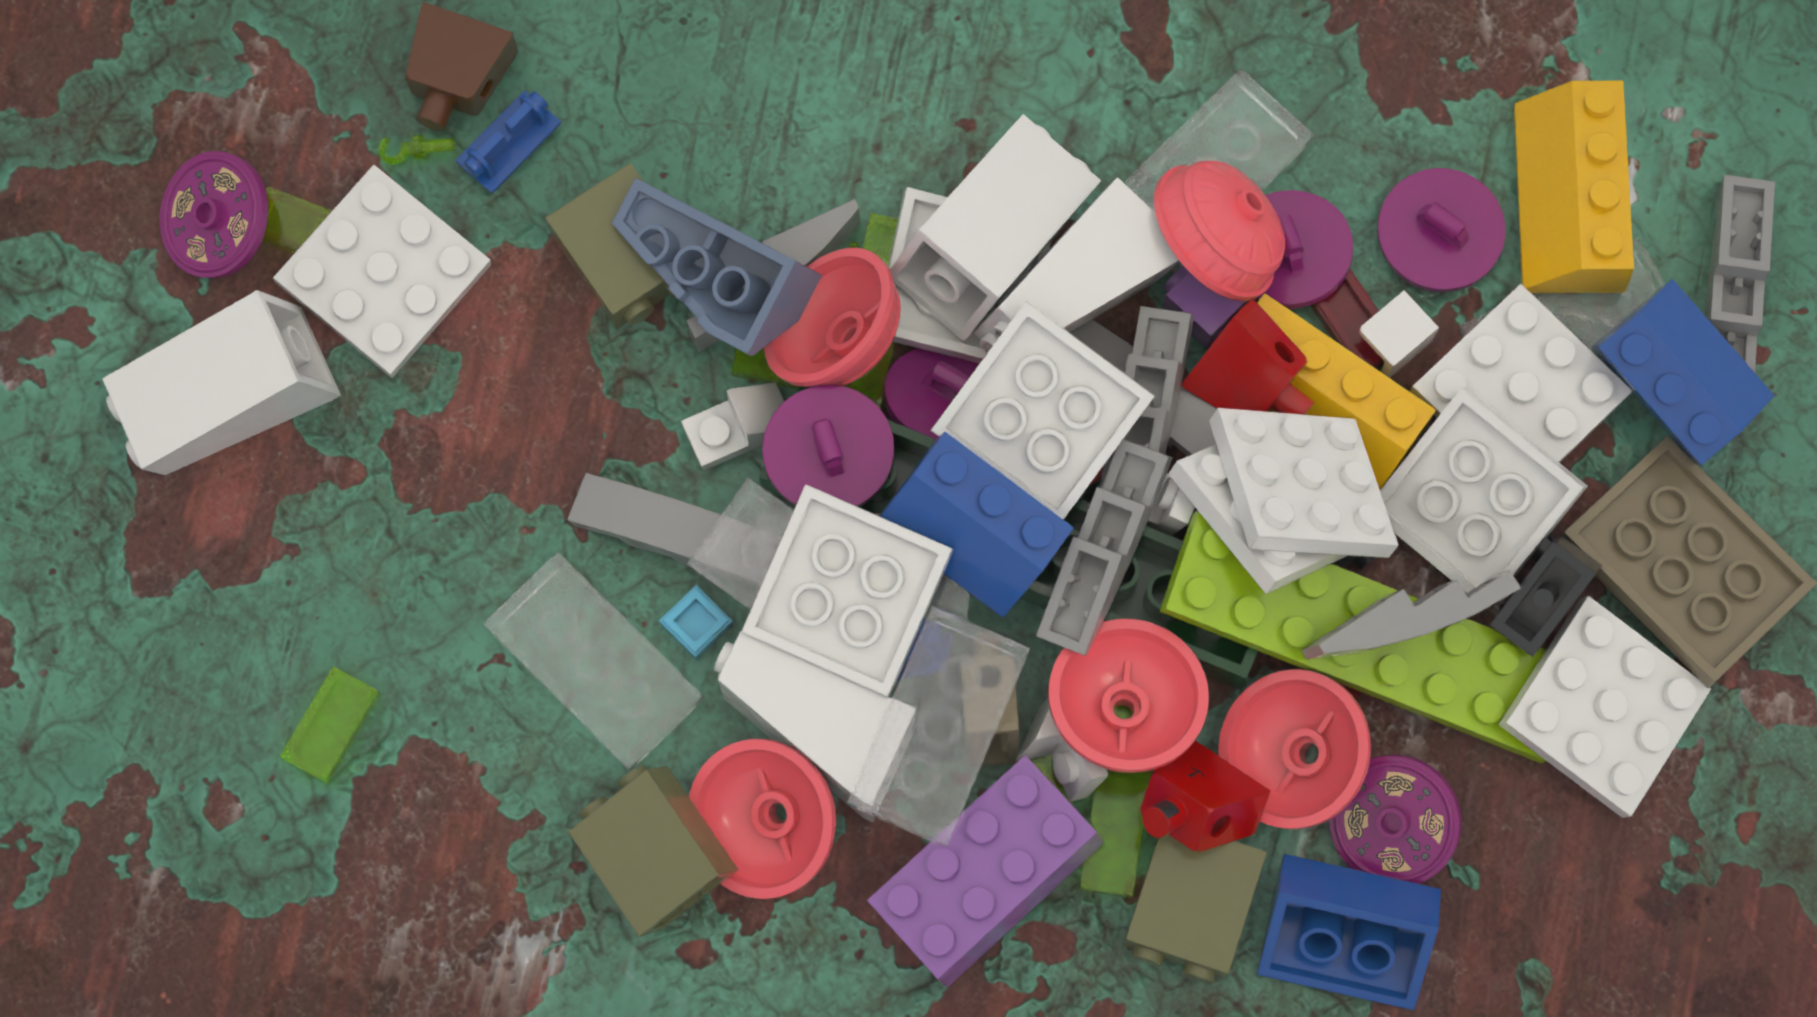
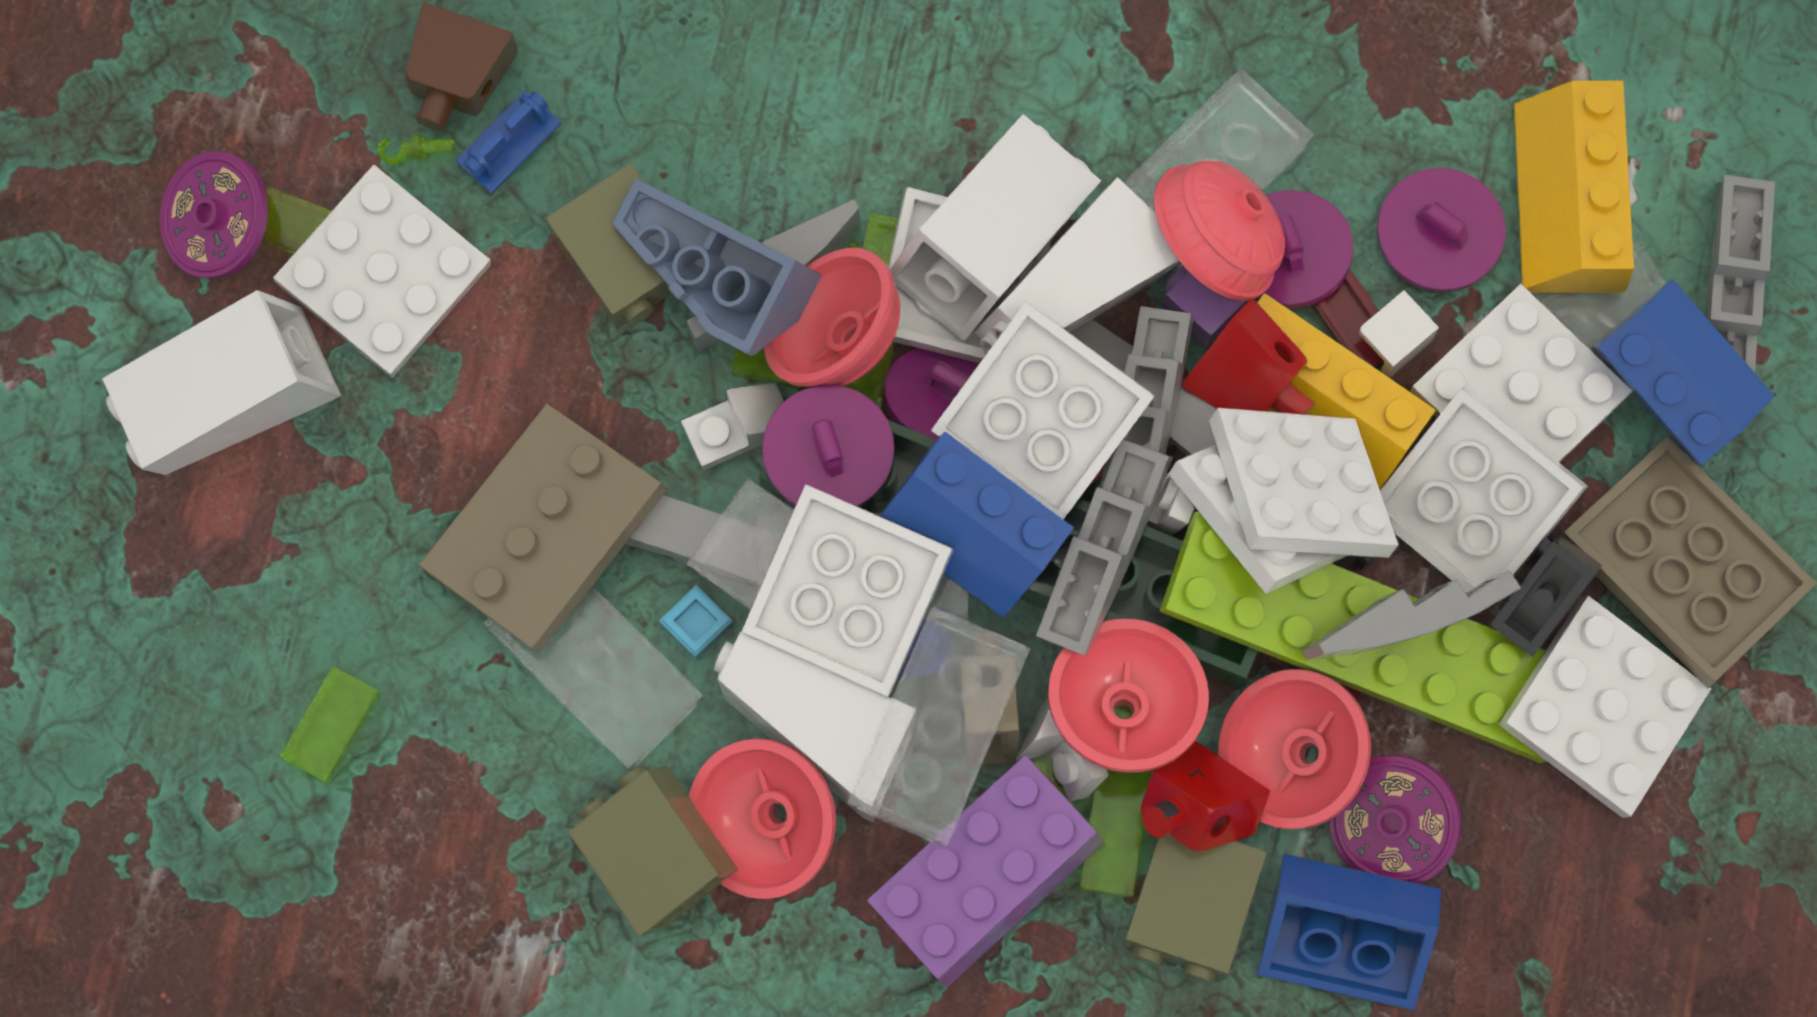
none -> dark tan plate [419,404,667,655]

